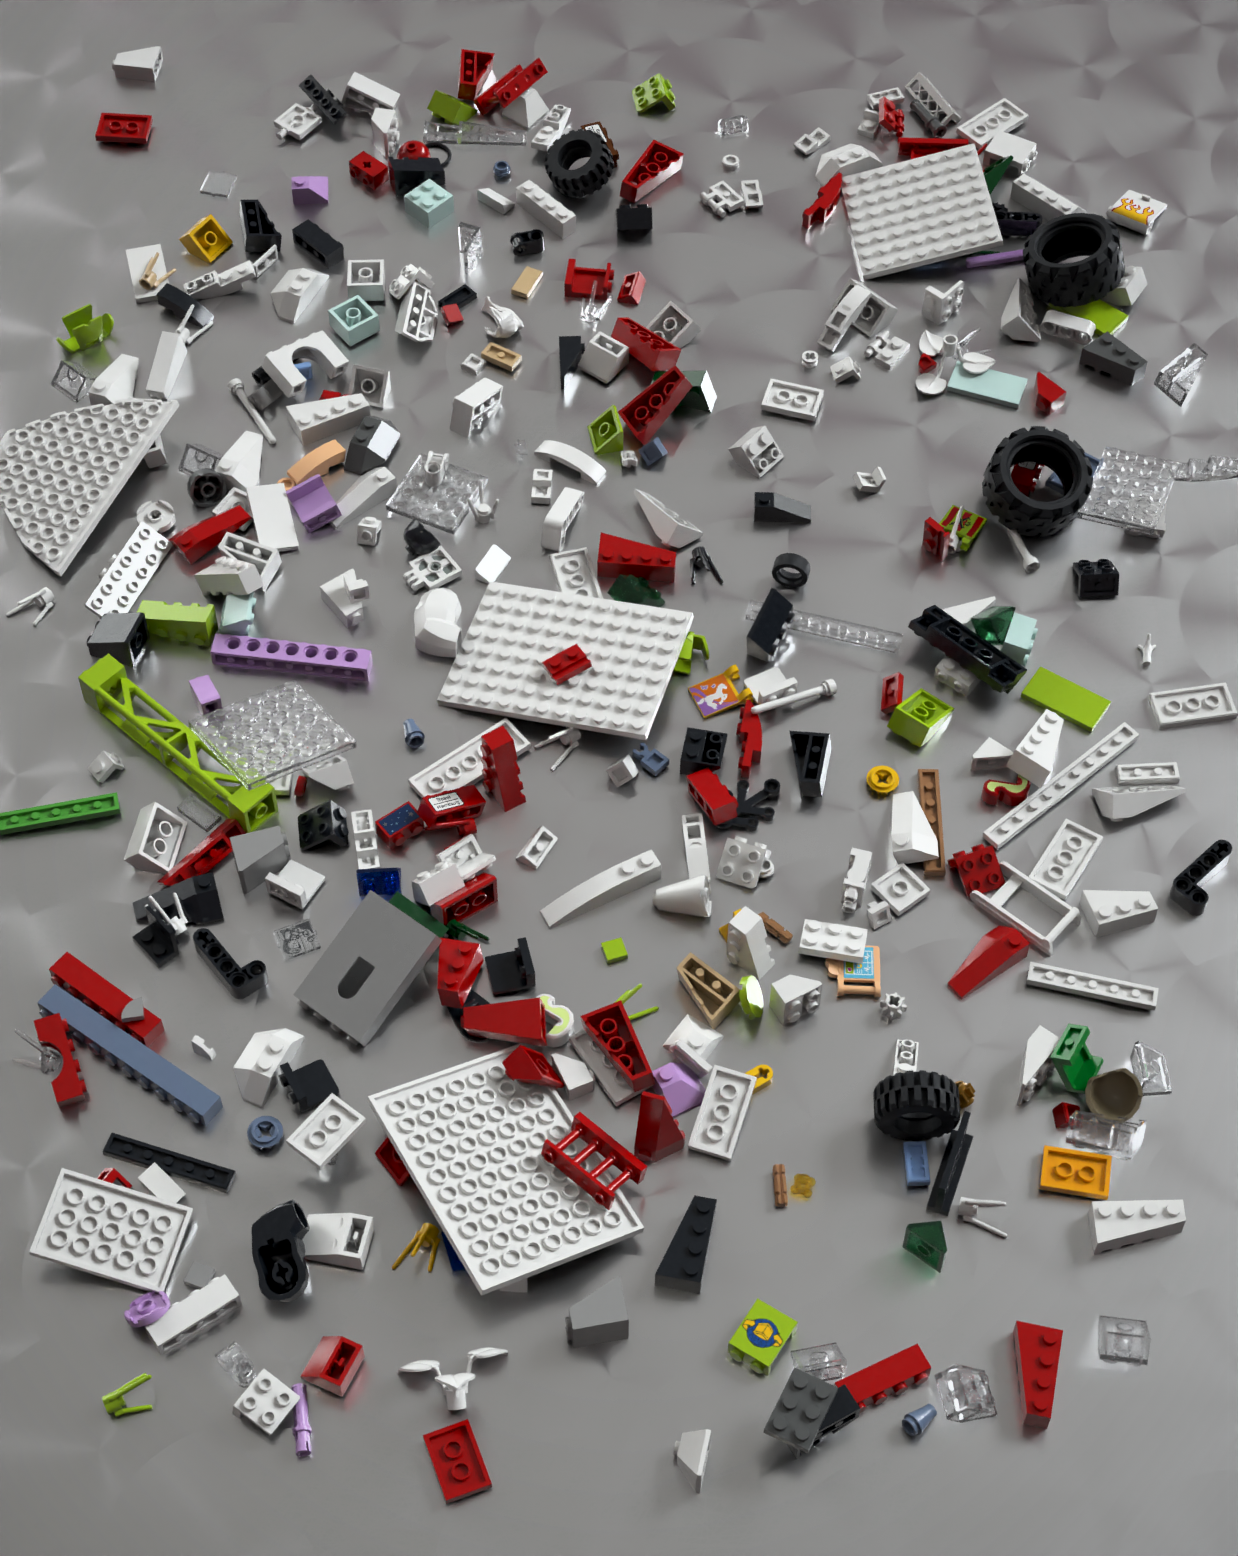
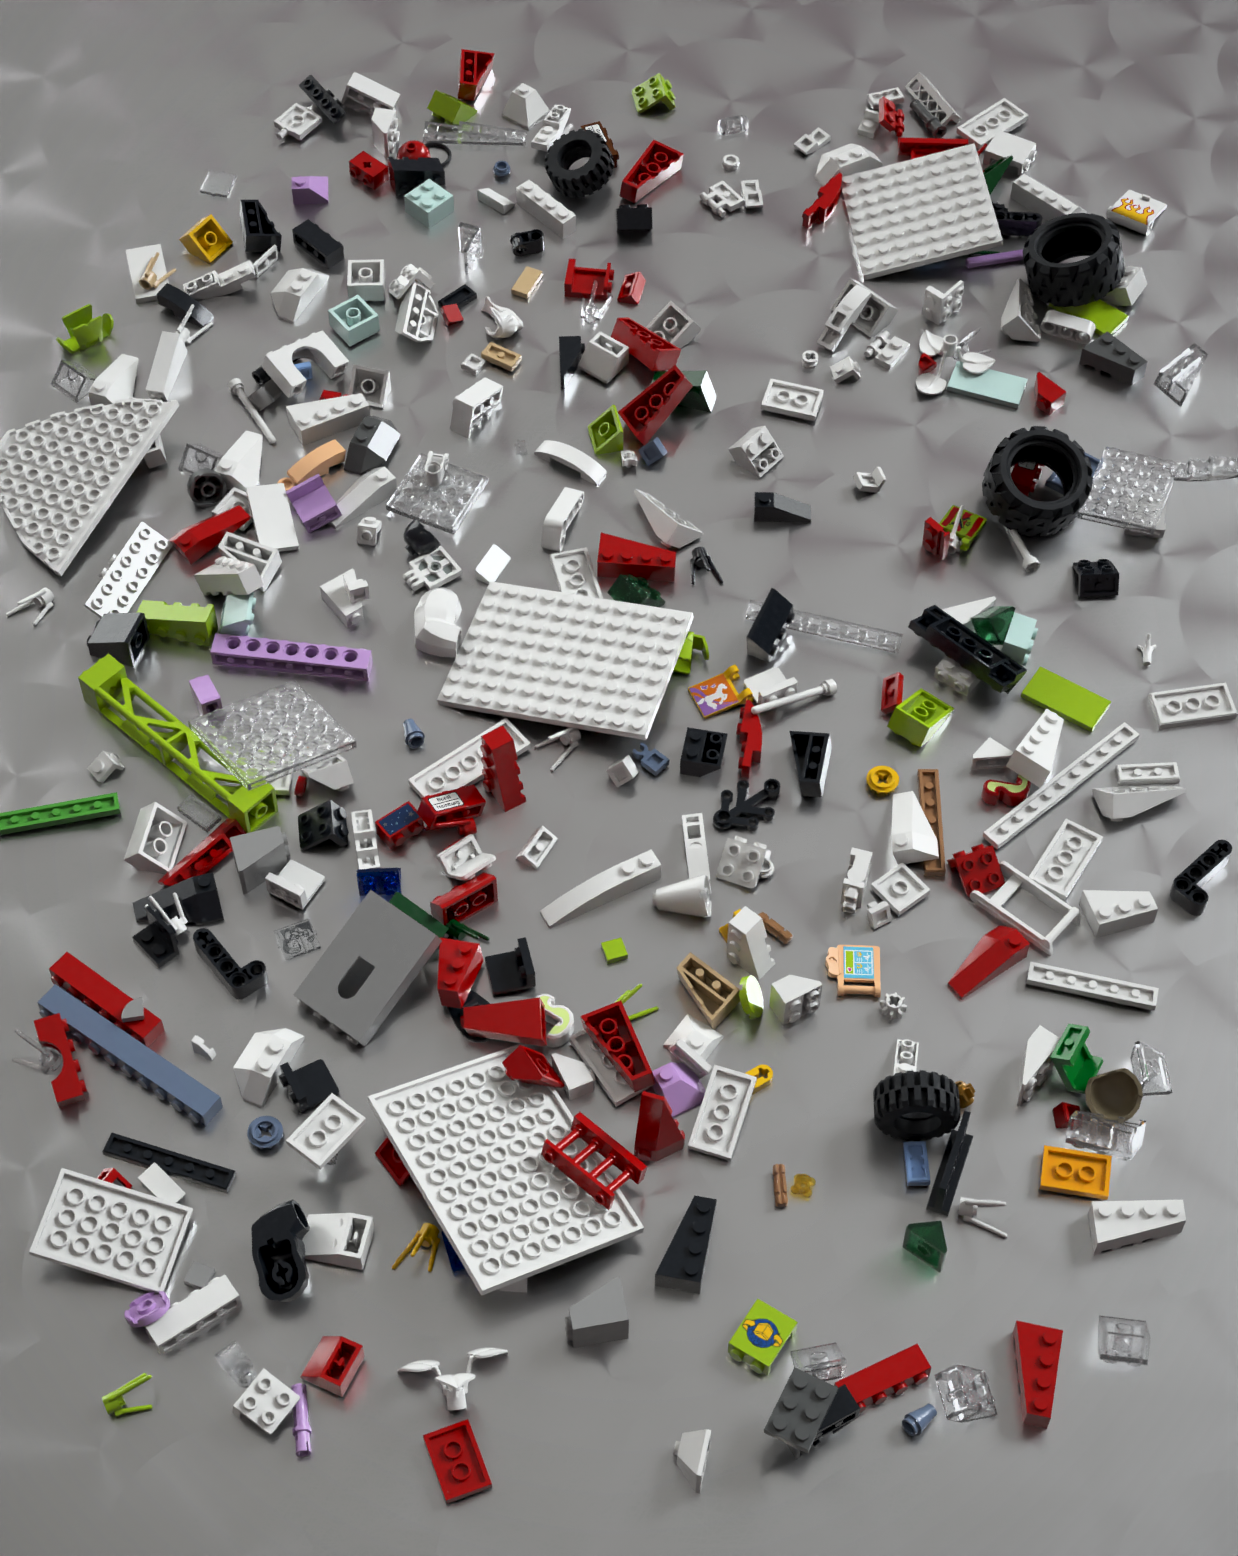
red plate [95,113,153,144] -> none
white slope [112,46,163,82] -> none
white plate [137,500,176,535] -> none
white slope [412,861,465,906] -> none
white plant [467,480,499,523] -> none
red fence [473,58,548,115] -> none
white slope [531,469,553,504] -> none
red plate [542,644,592,685] -> none
red brick [686,768,738,825] -> none
black tyre [772,553,811,588] -> none
white plate [799,919,868,964] -> none

